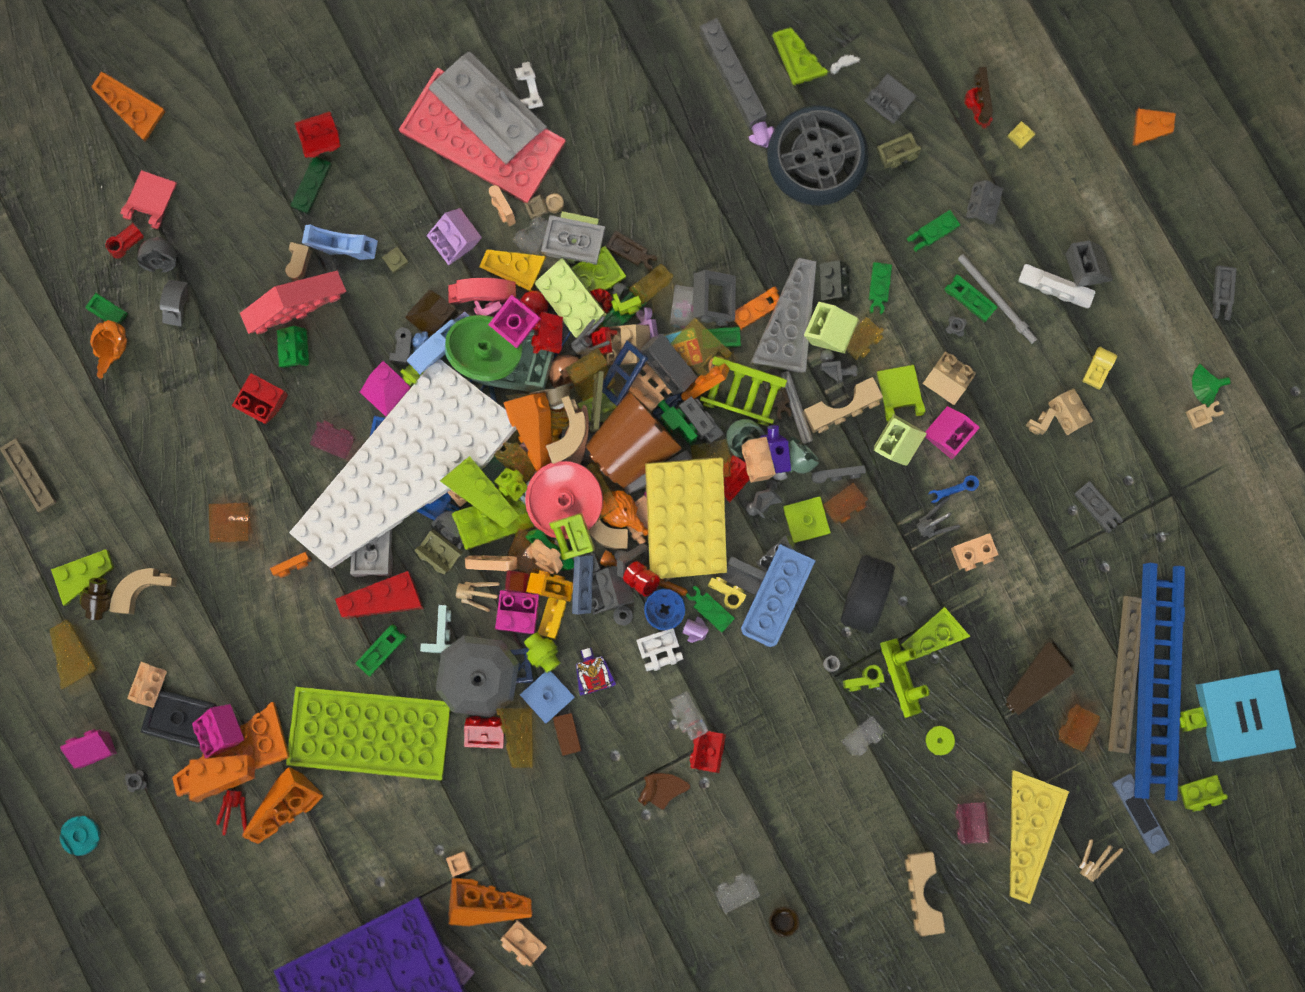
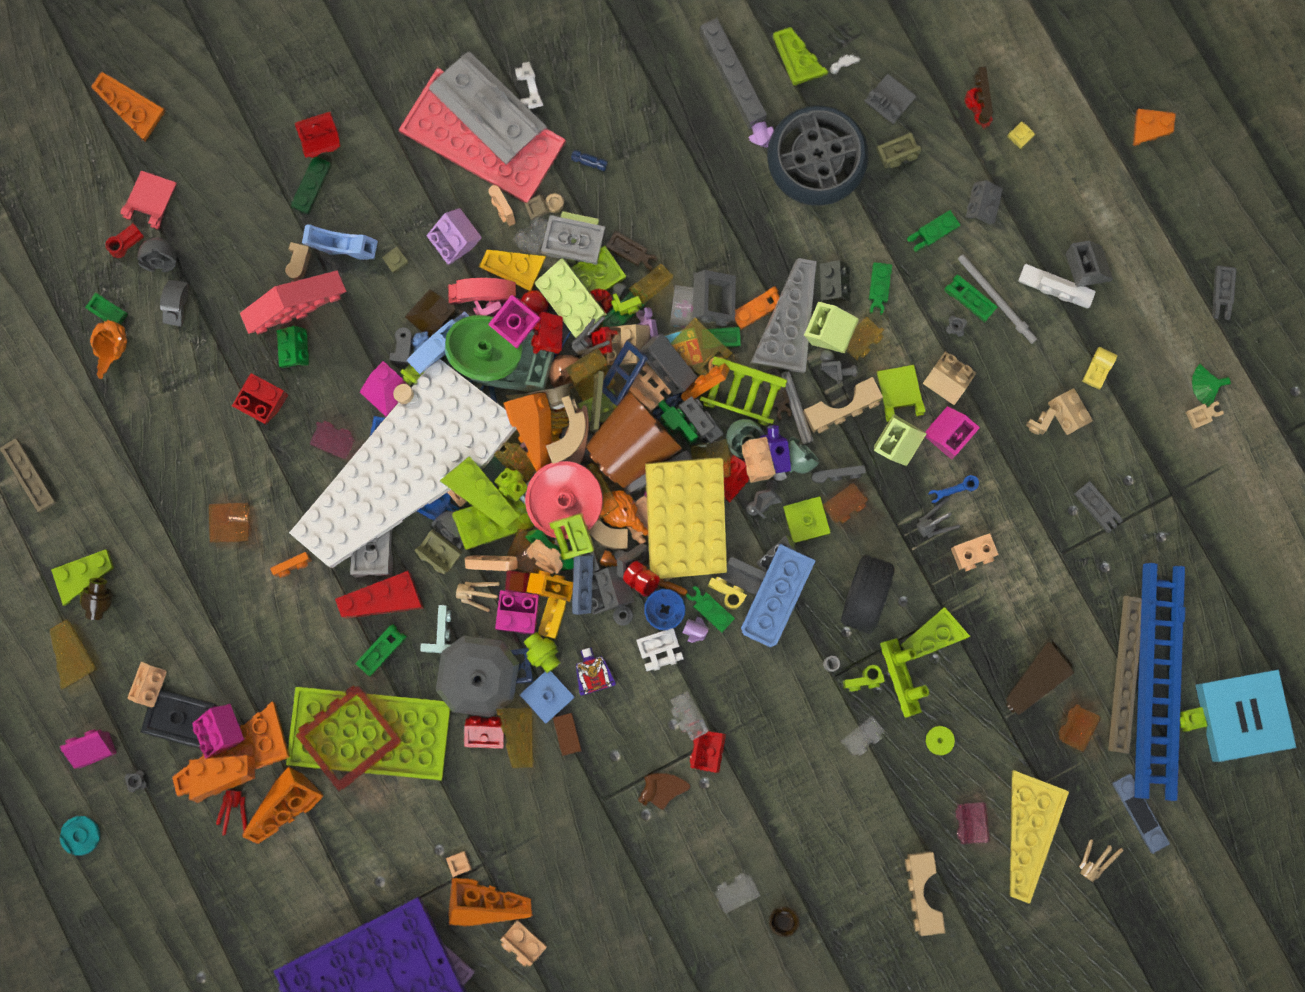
tan arch [109,568,177,615] -> none
lime bracket [1178,775,1228,812] -> none
none -> clear red window [295,685,404,791]
none -> tan tile [393,384,414,404]
none -> dark blue axle [571,150,608,171]

